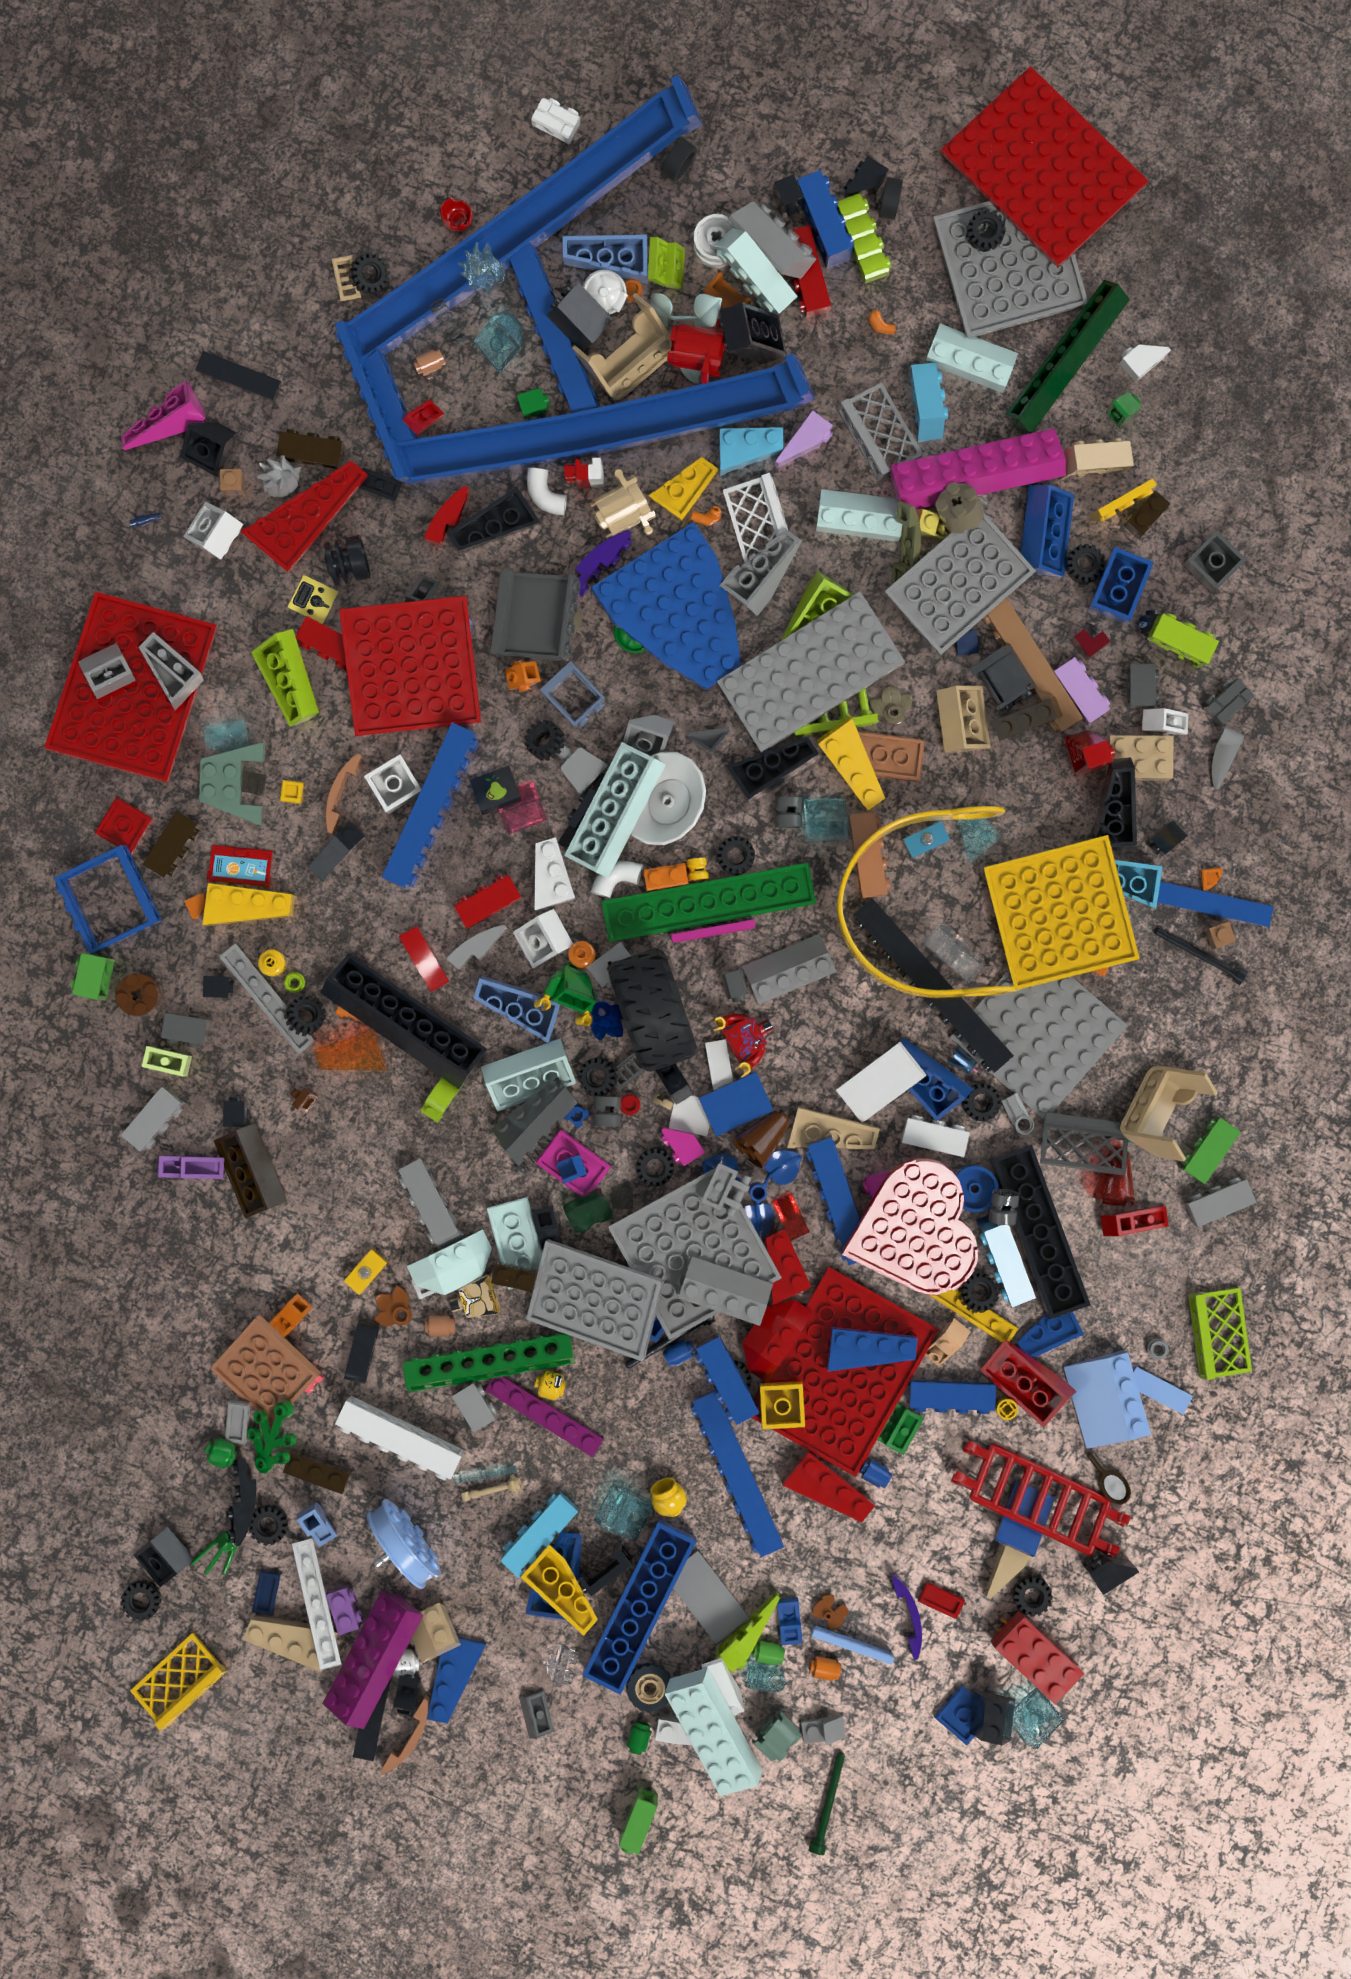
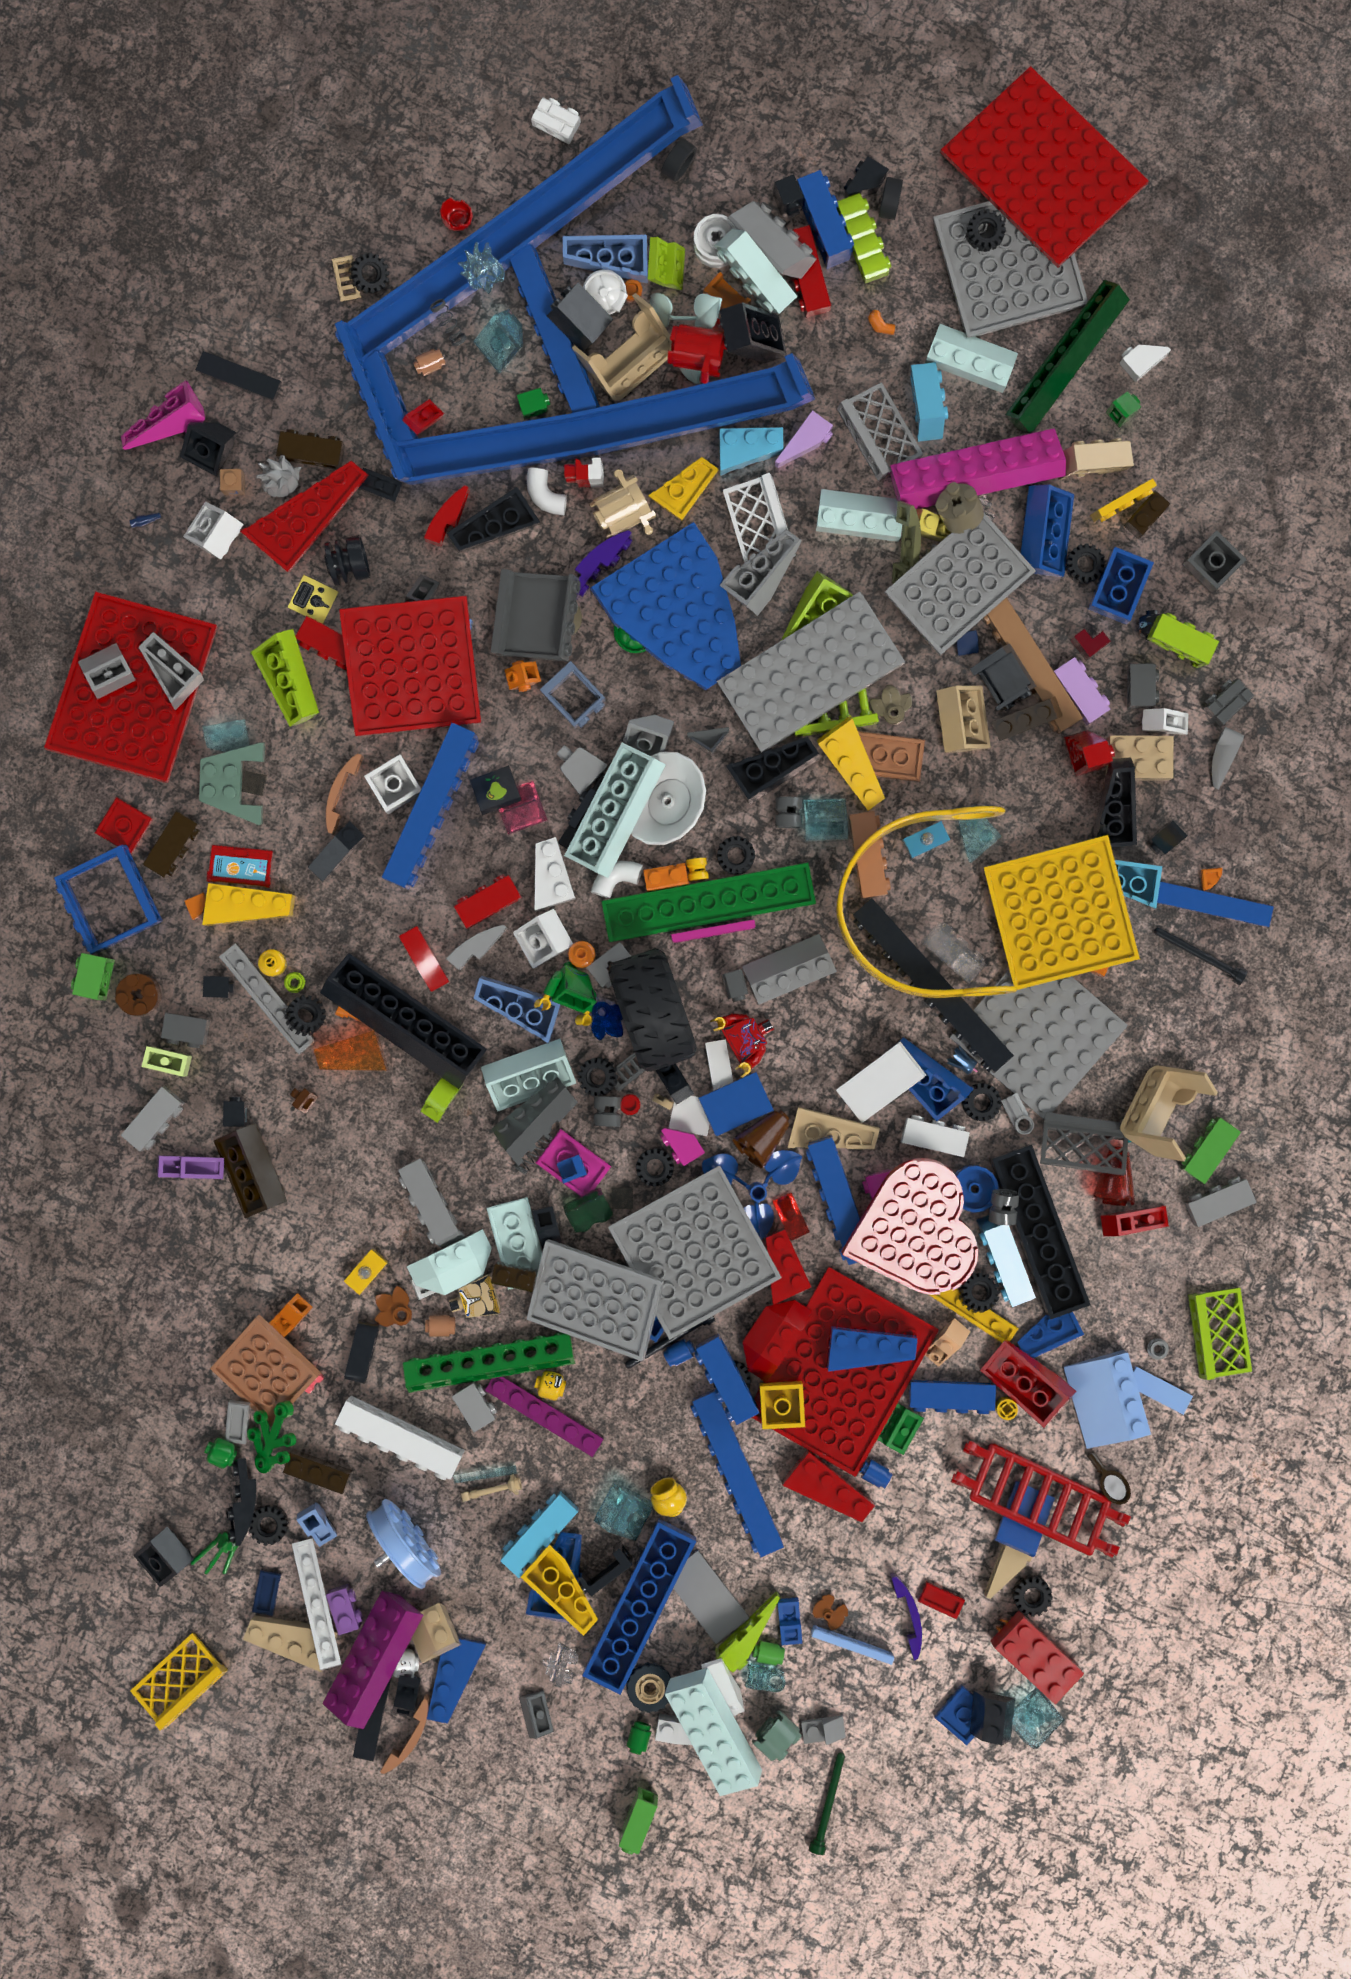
black tyre [120,1580,162,1622] -> none
yellow tile [280,780,304,804] -> none
black tyre [524,719,565,761] -> none
blue plate [564,1103,589,1127] -> none
light grey slope [678,1256,773,1326] -> none
orange arm [690,506,722,526] -> none
light grey plate [701,1163,752,1217] -> none
orange brick [809,1656,841,1681] -> none
black slope [1083,1554,1139,1595] -> none
medium nougat brick [1205,922,1236,949] -> none

